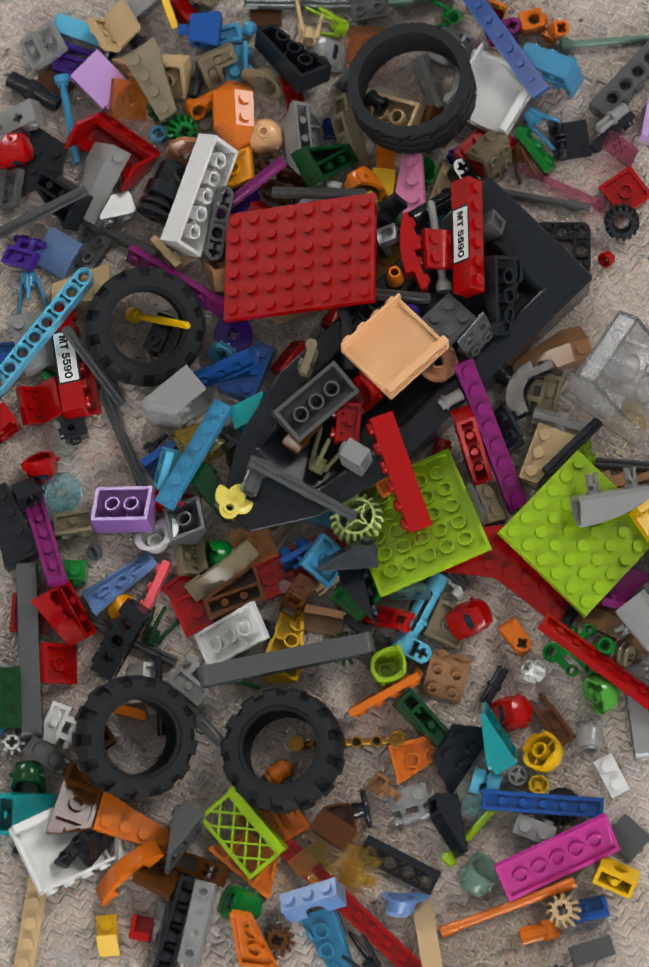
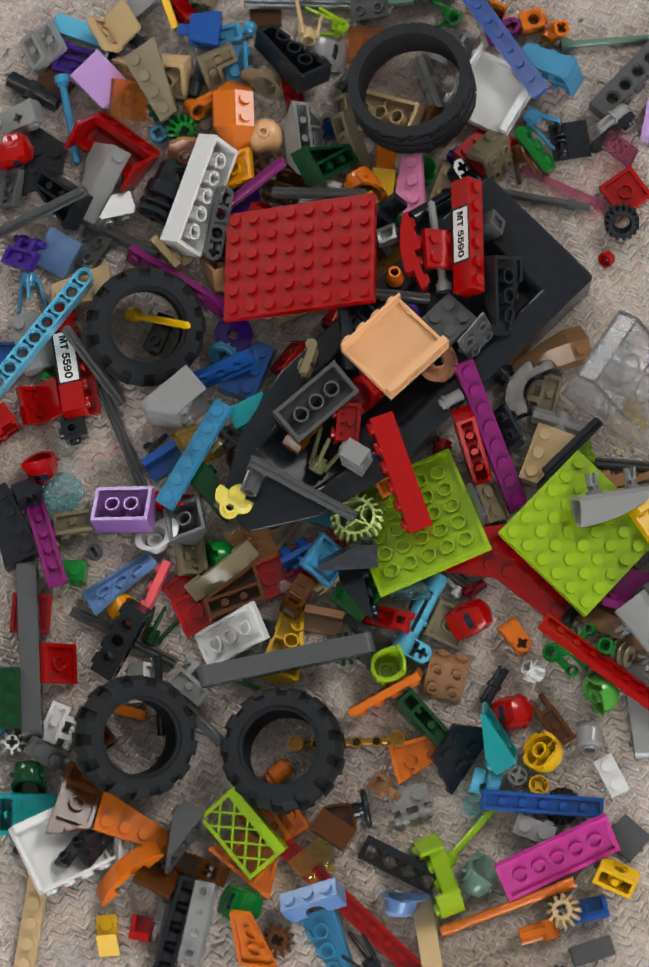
red wedge [30,580,97,647] -> none
medium azure panel [153,447,184,490] -> none
clear yellow plate [339,843,383,889] -> none
black bush [364,89,390,114] -> none
black slope [427,793,468,858] -> none
black beam [539,222,591,272] -> none
none -> lime wedge [411,833,465,919]
none -> dark red arm [461,579,487,597]

